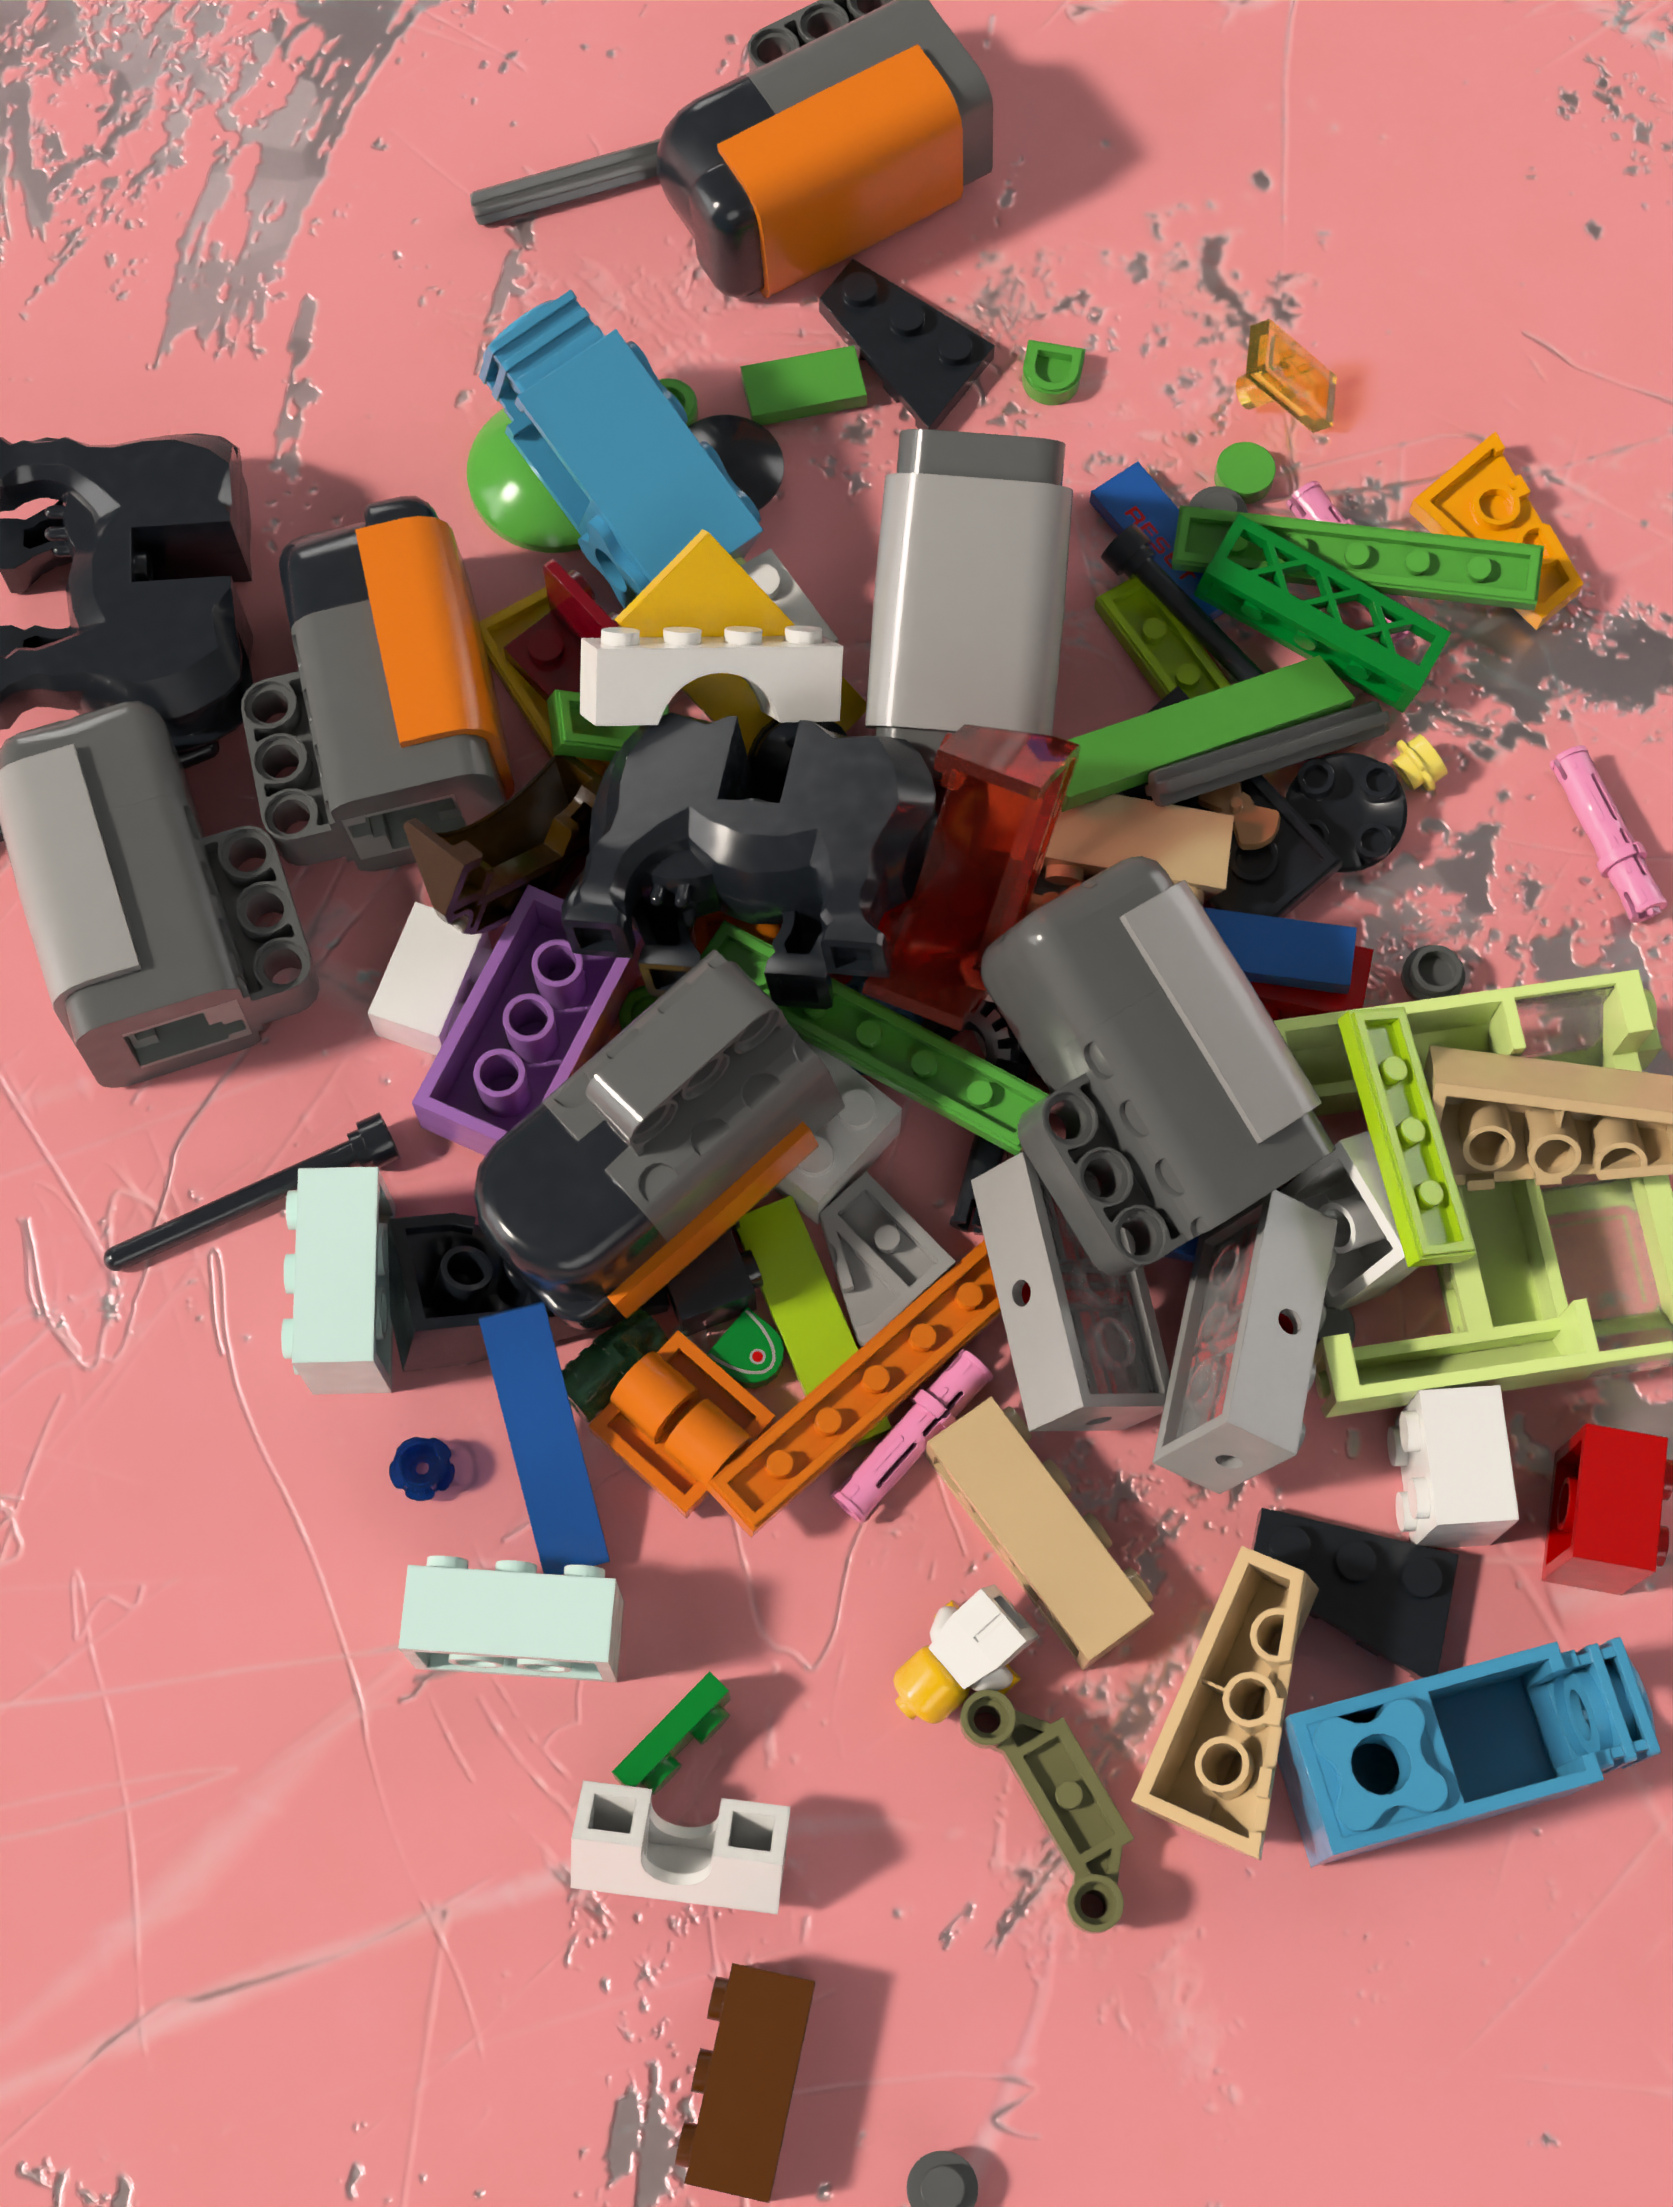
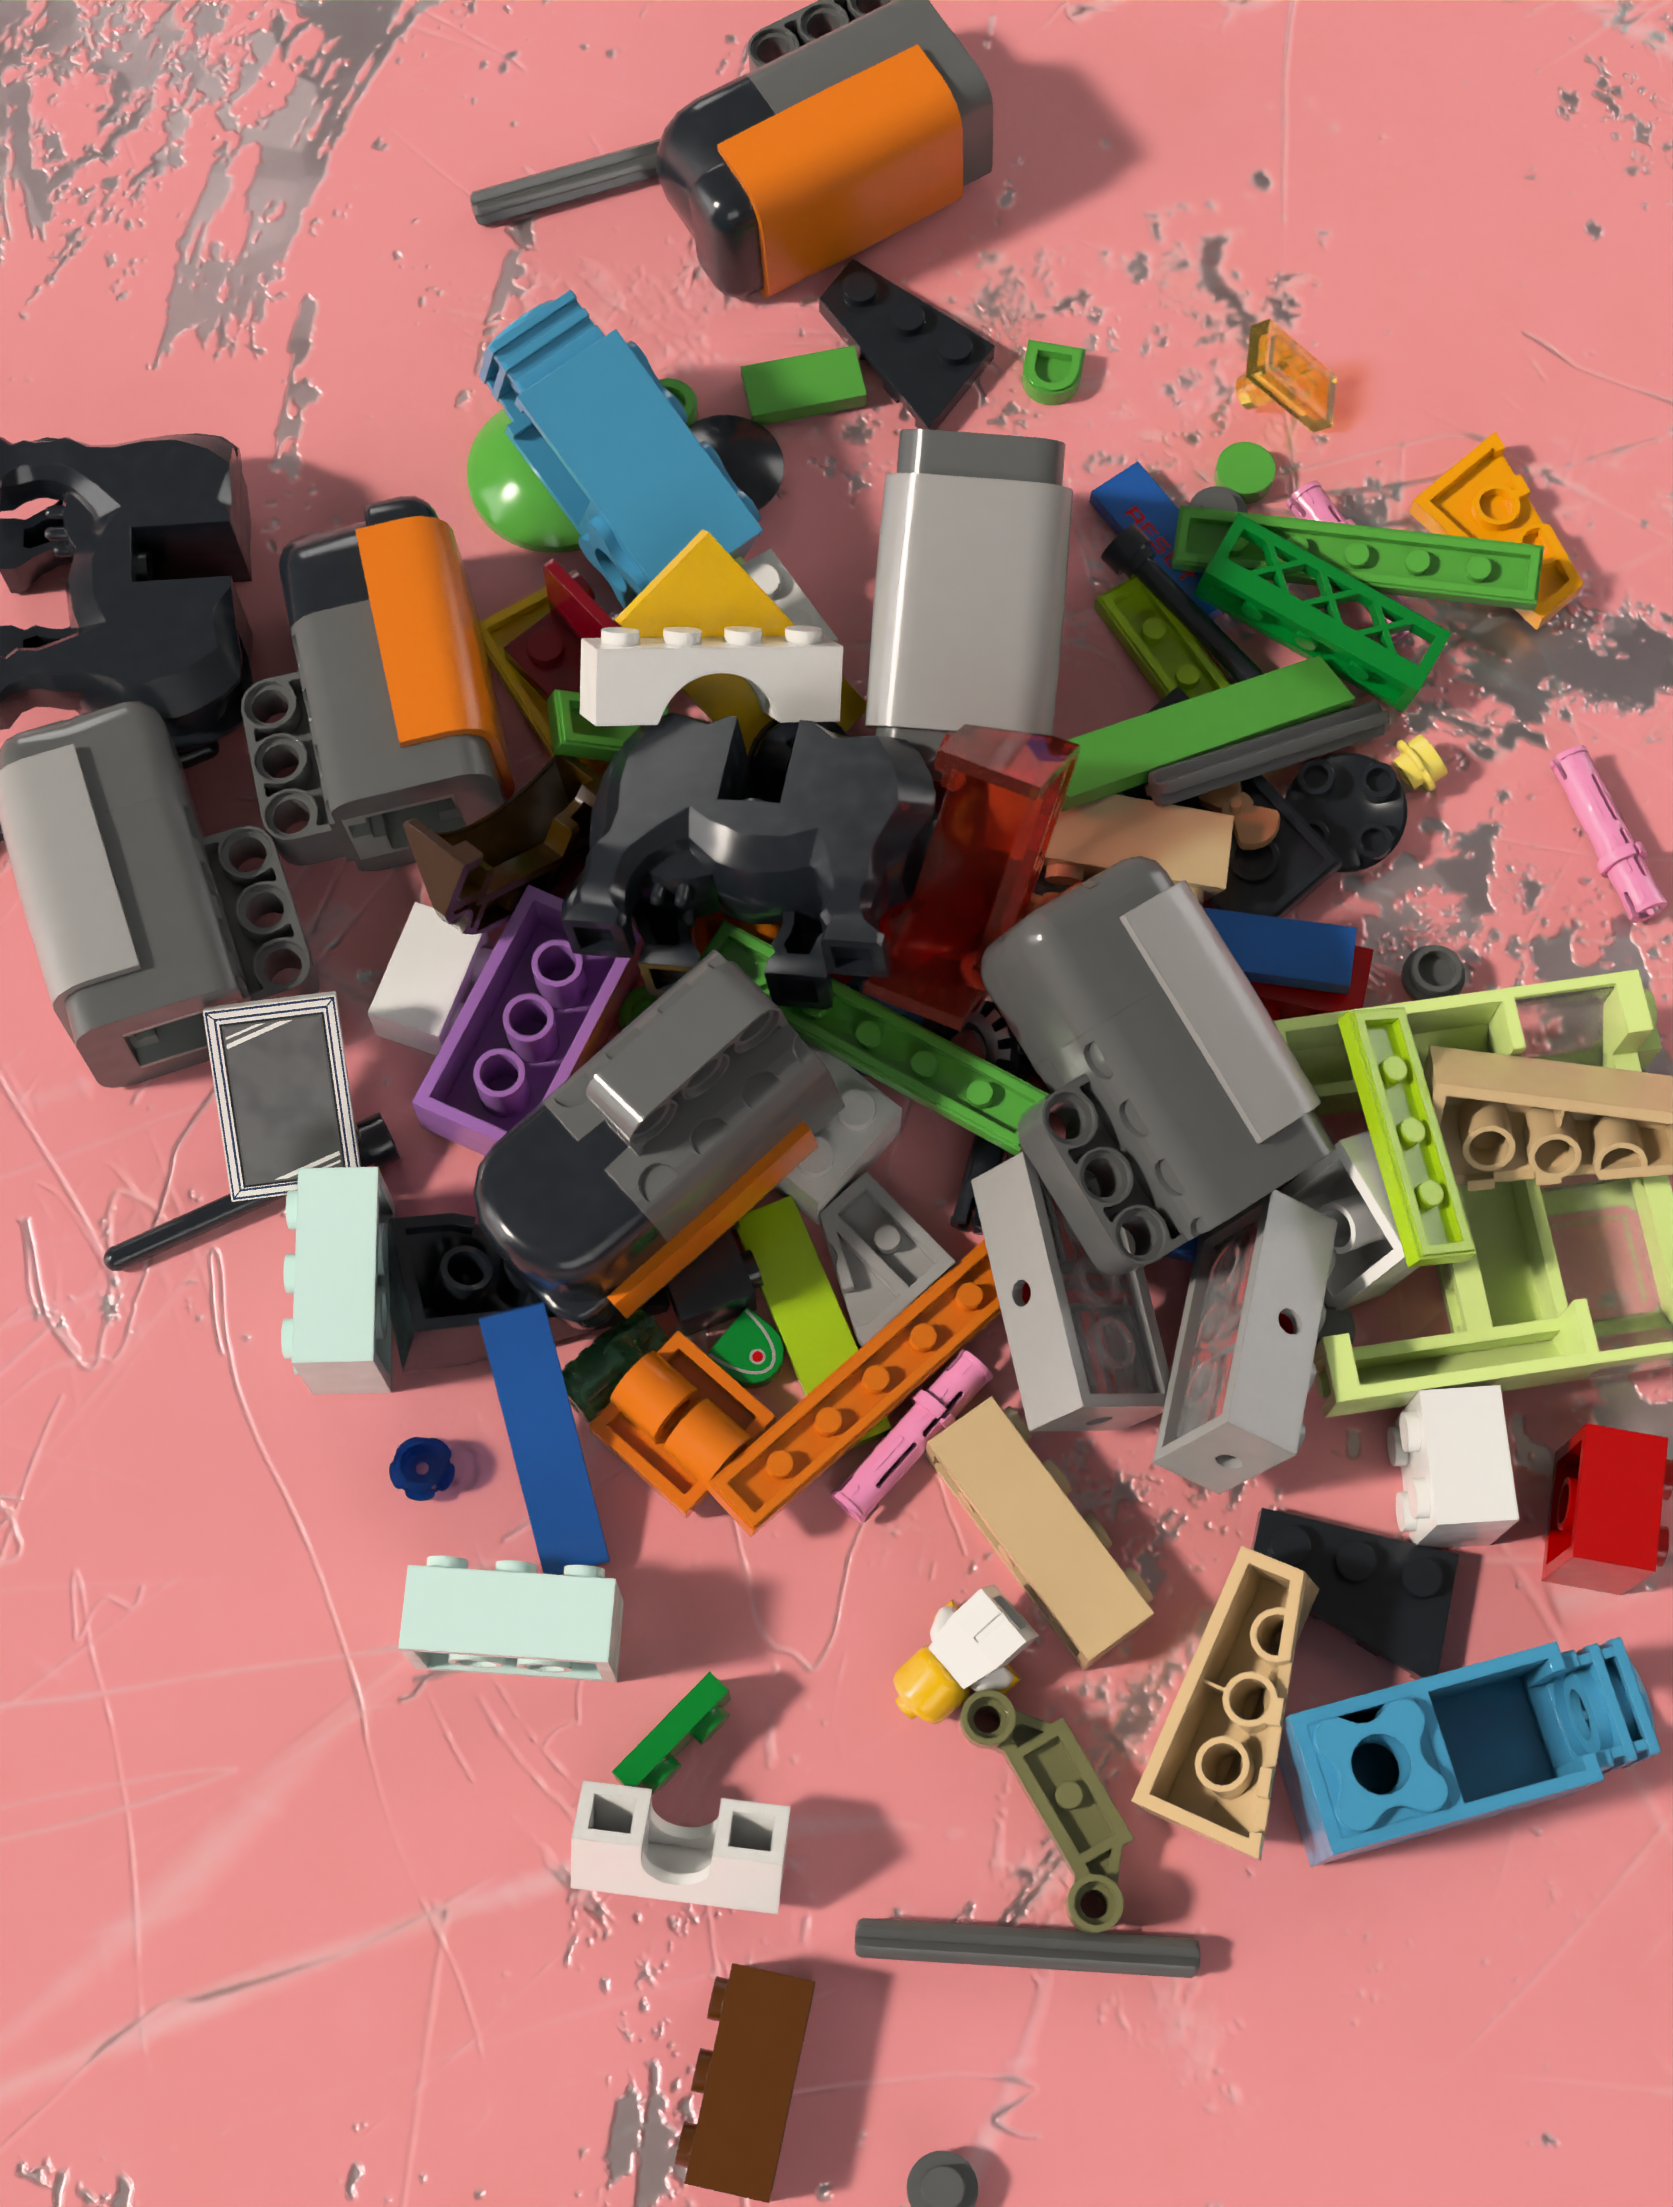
none -> tile [203,991,361,1202]
none -> dark grey axle [854,1918,1200,1978]

